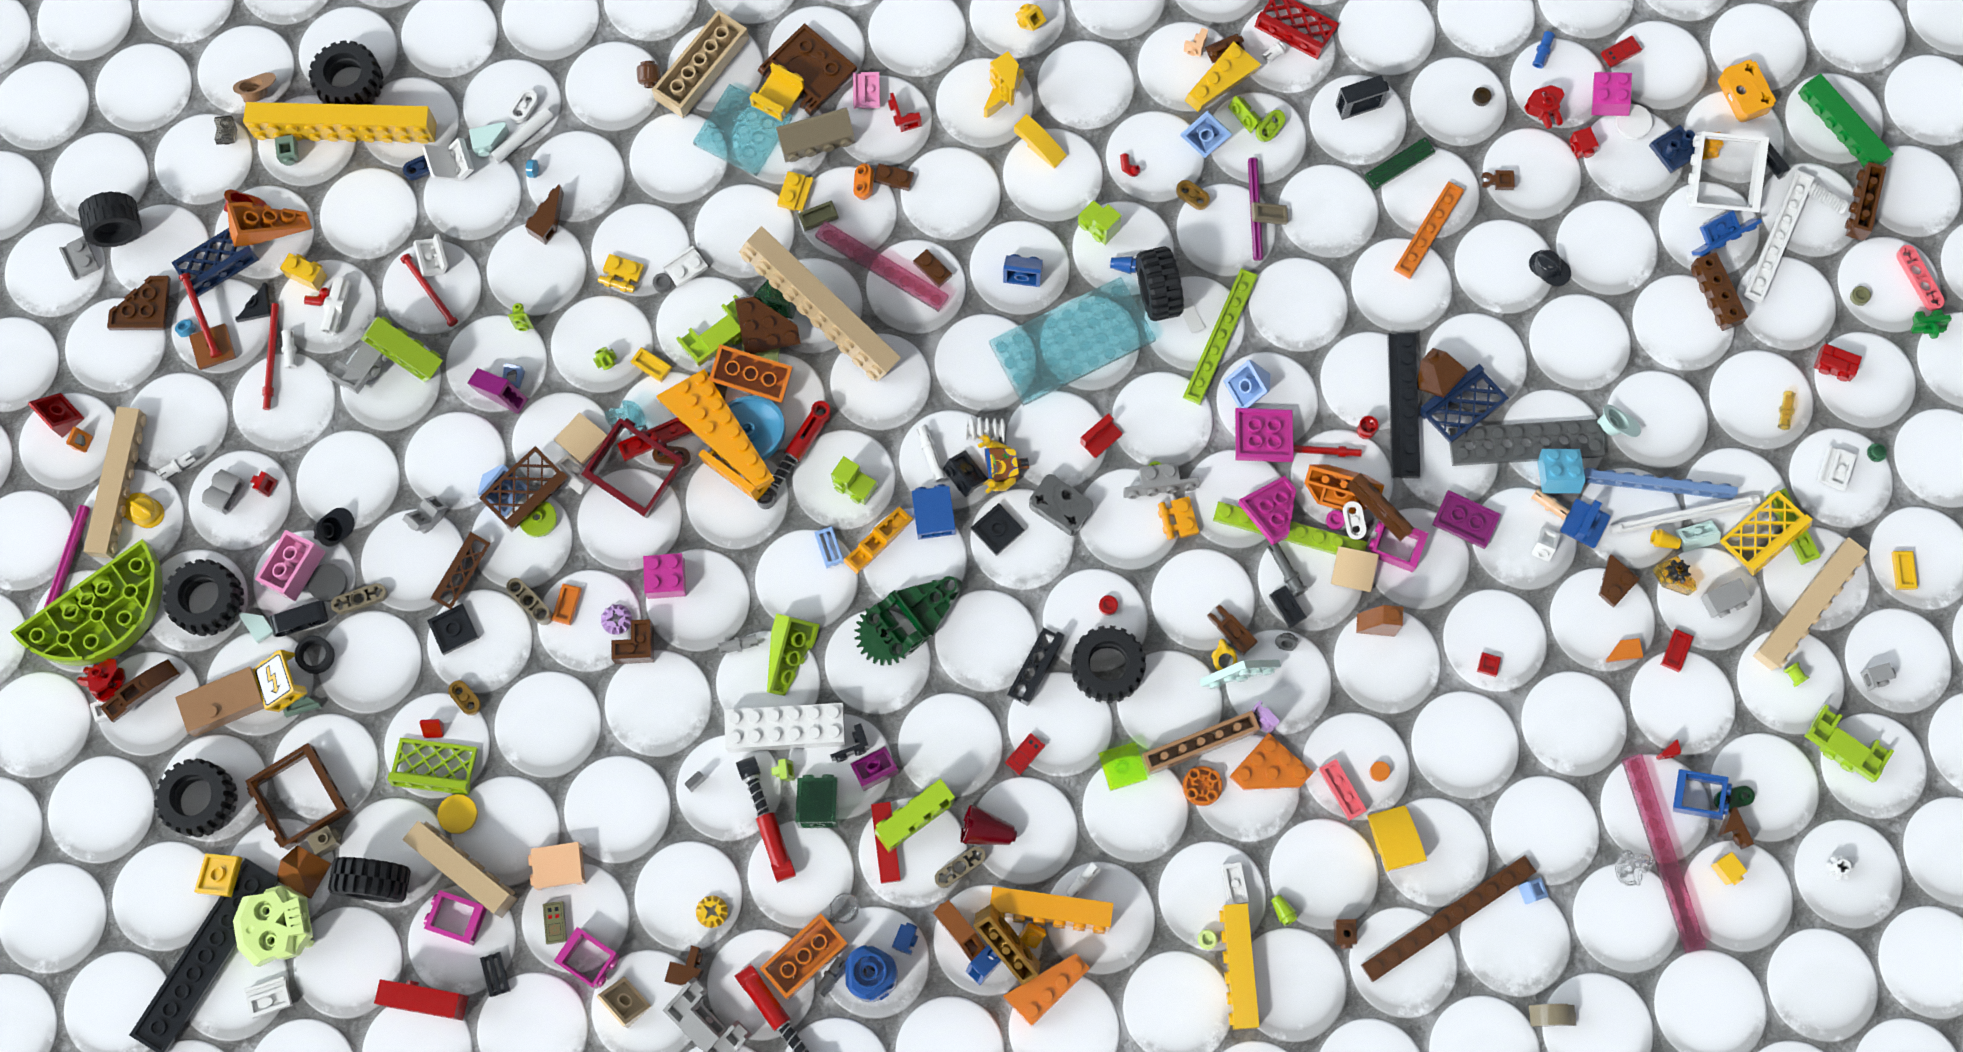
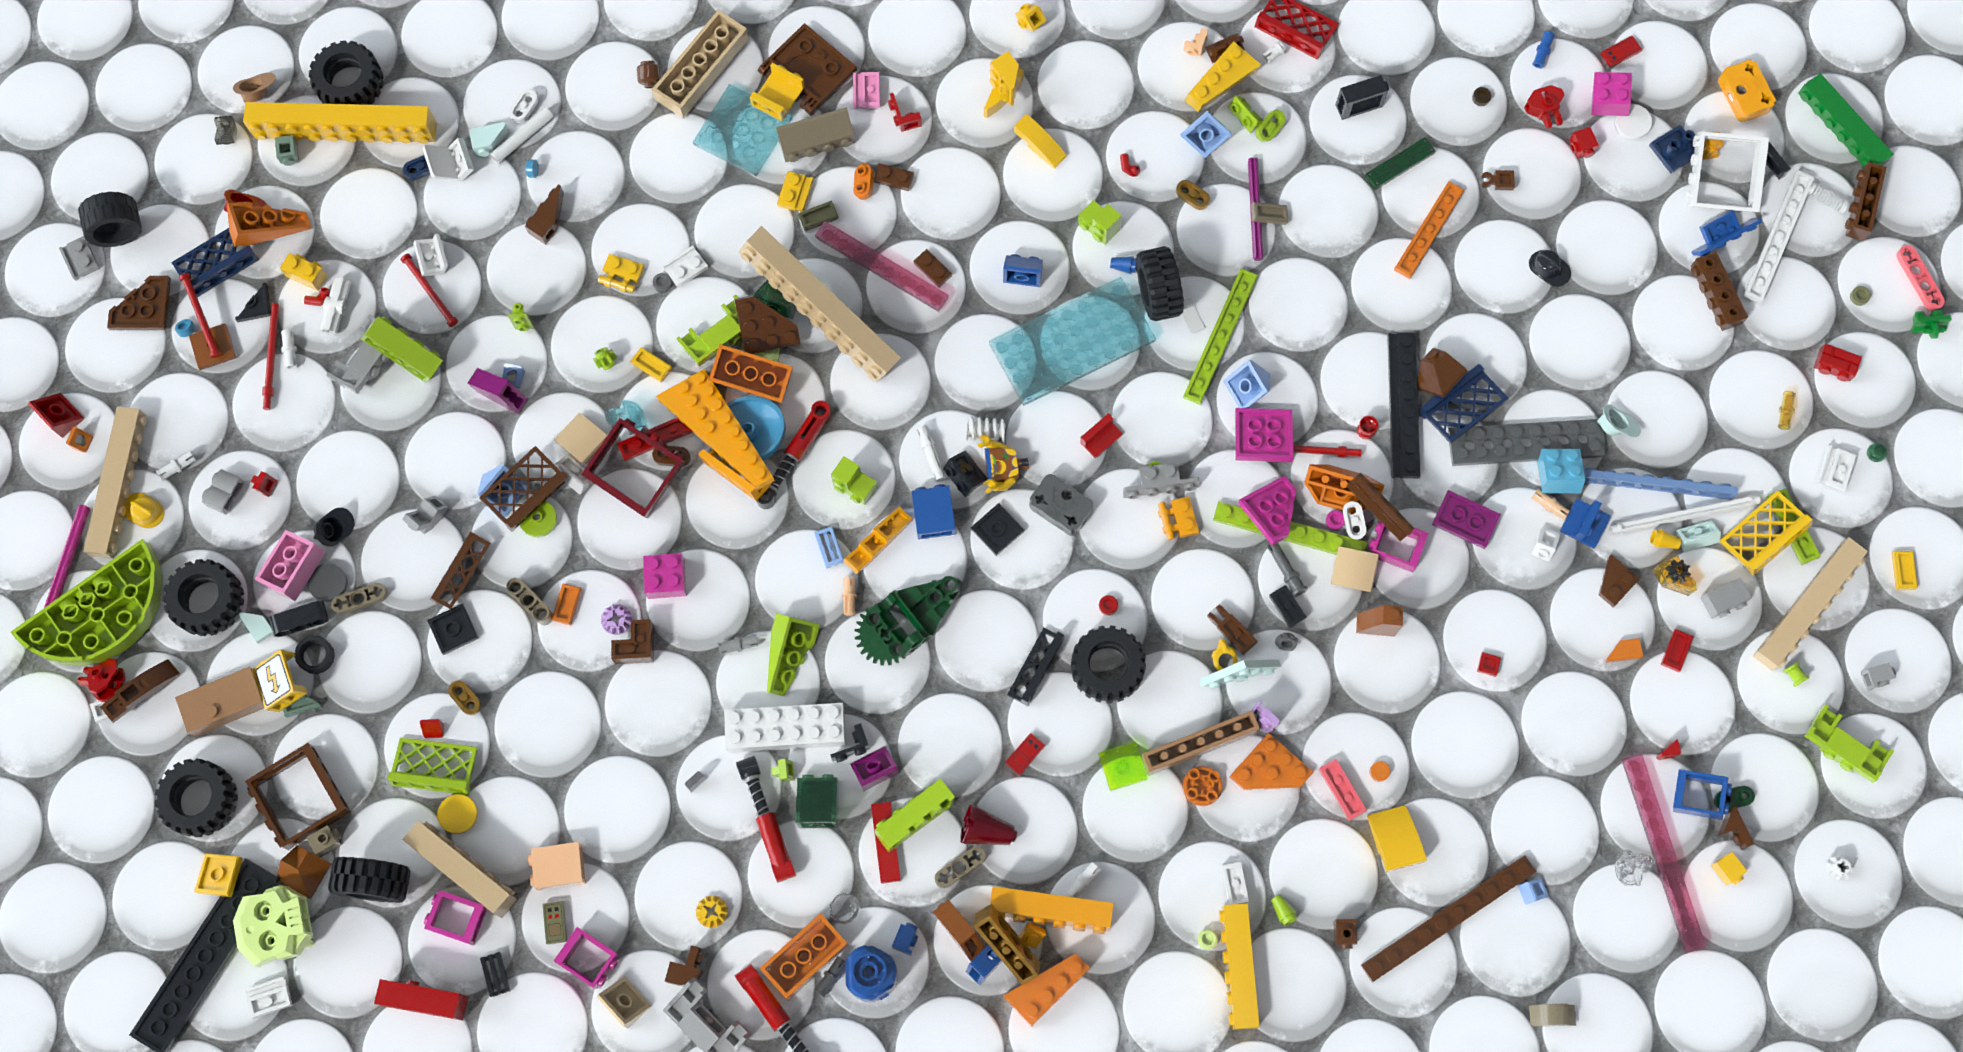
none -> light nougat axle [842,577,857,616]

